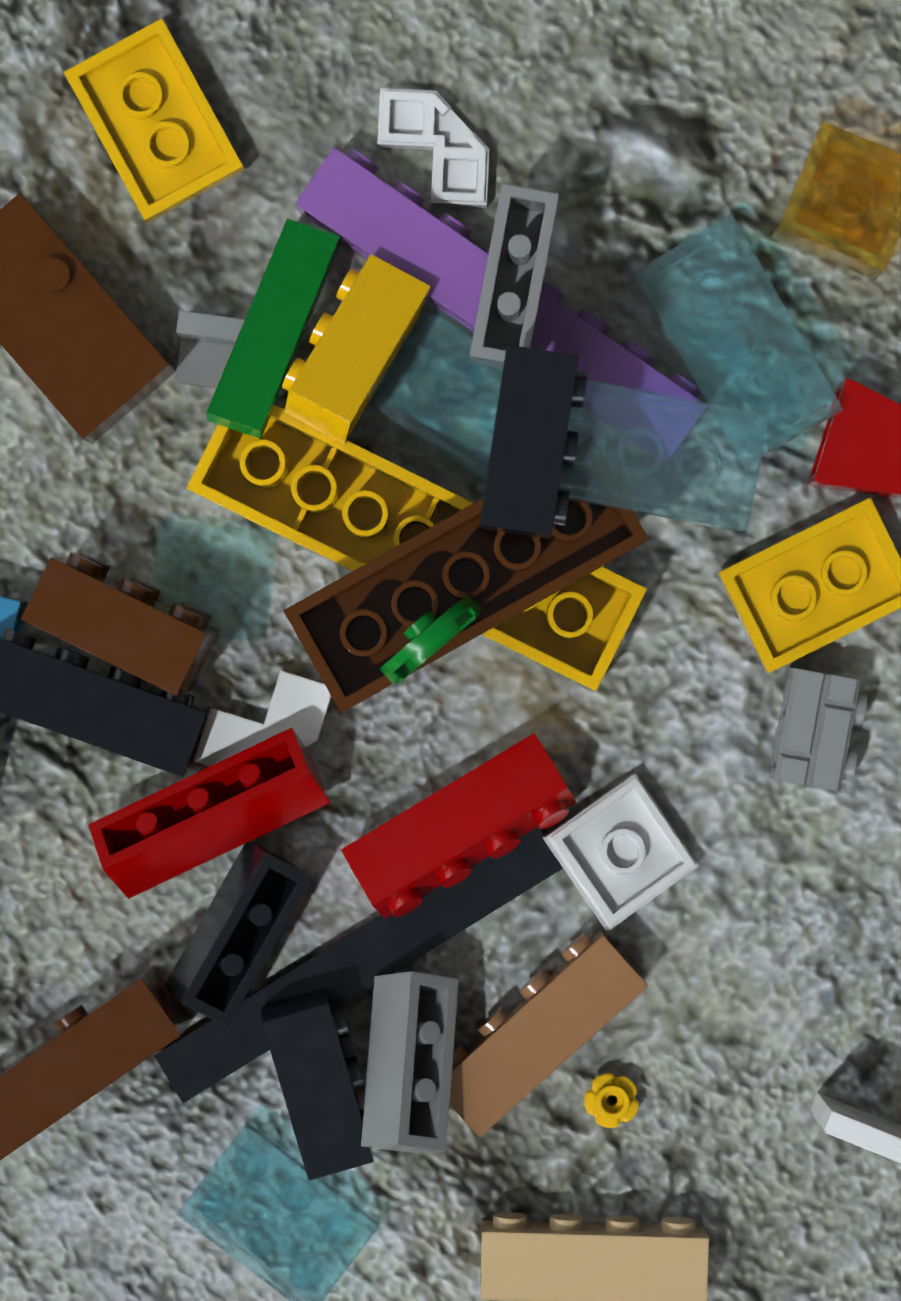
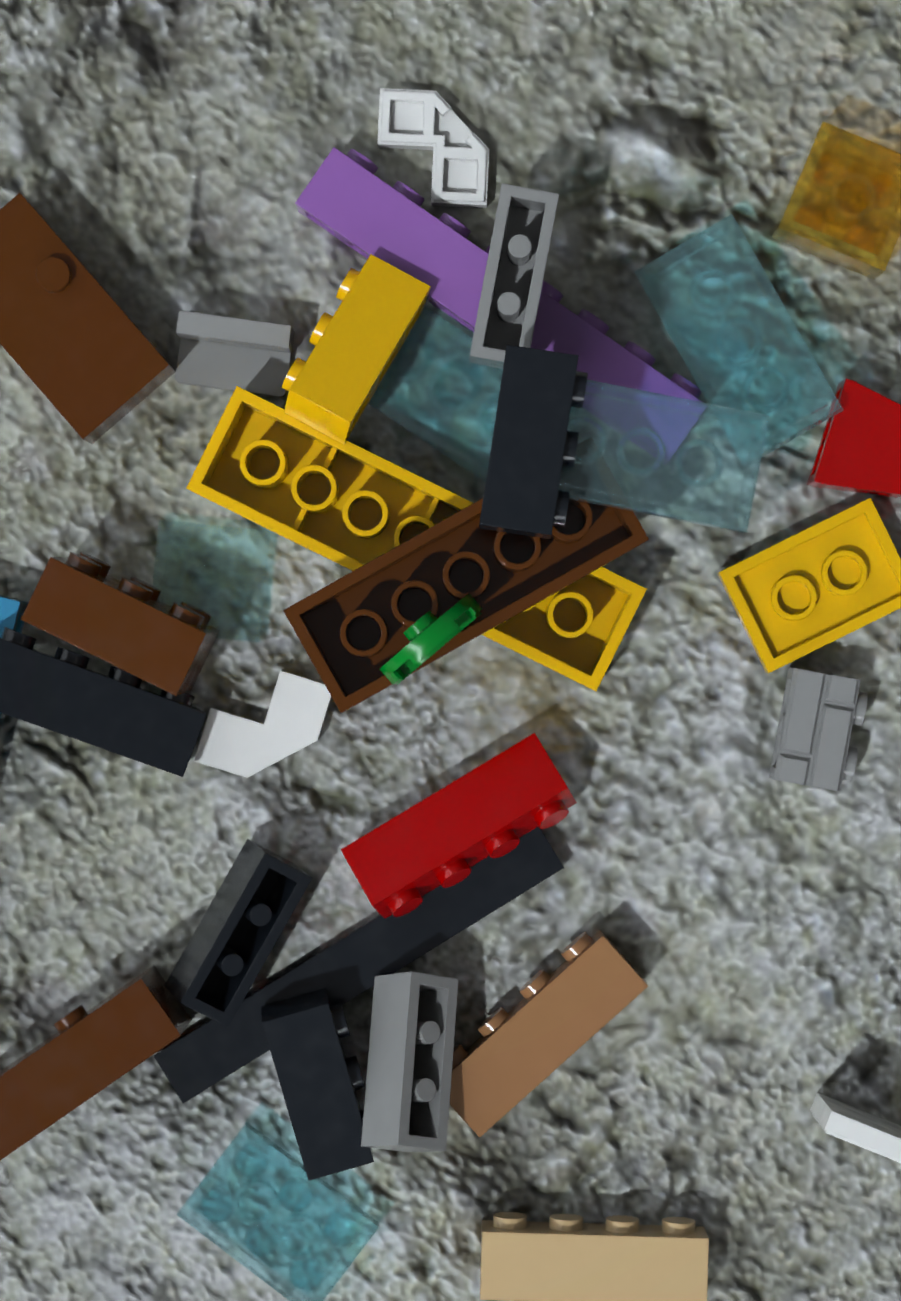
yellow plate [63,18,245,223] -> none
red brick [88,727,331,899] -> none
green tile [206,218,340,439] -> none
white tile [543,773,699,930] -> none
yellow plate [584,1072,639,1128] -> none

